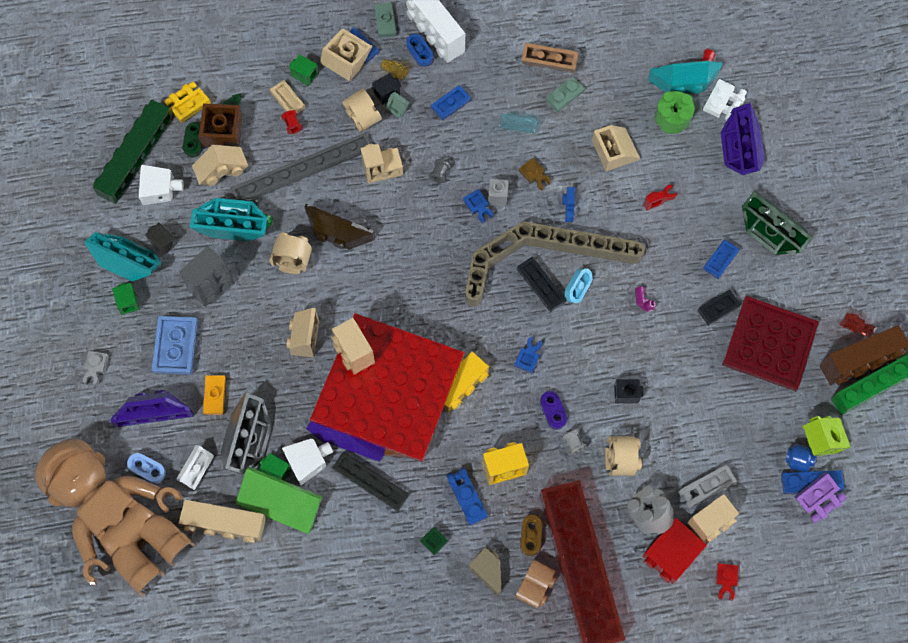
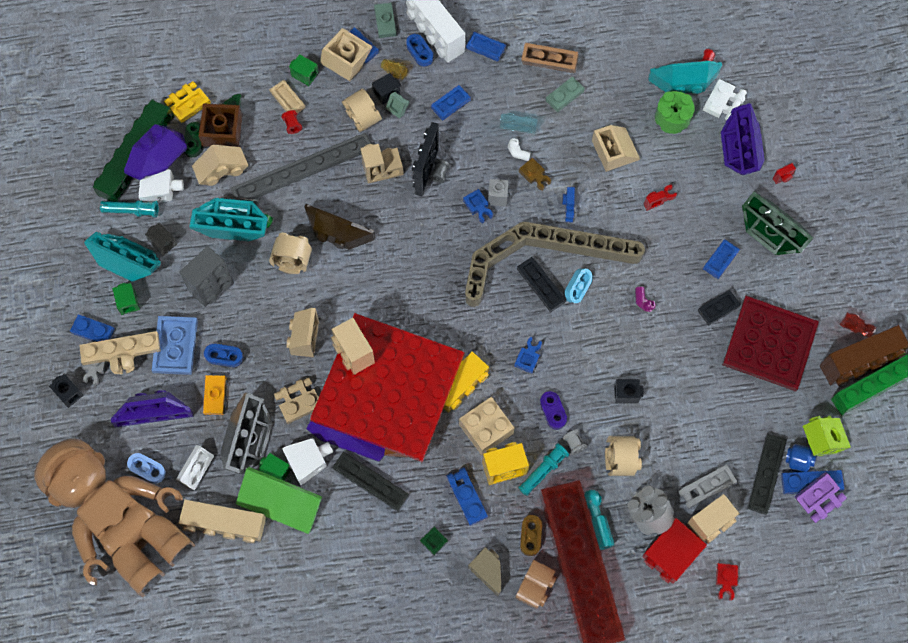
none -> black brick [49,373,84,408]
none -> blue plate [70,314,115,342]
none -> tan plate [79,331,161,374]
none -> teal pin [100,200,159,218]
none -> dark purple wedge [124,124,187,180]
none -> blue plate [204,344,243,367]
none -> tan plate [274,378,319,424]
none -> black plate [412,122,439,197]
none -> tan brick [459,397,515,456]
none -> blue plate [466,32,506,62]
none -> white arm [508,138,531,161]
none -> teal pin [518,443,570,496]
none -> teal piece [582,490,615,551]
none -> pearl dark grey tile [747,434,787,515]
none -> red plate [772,163,796,184]

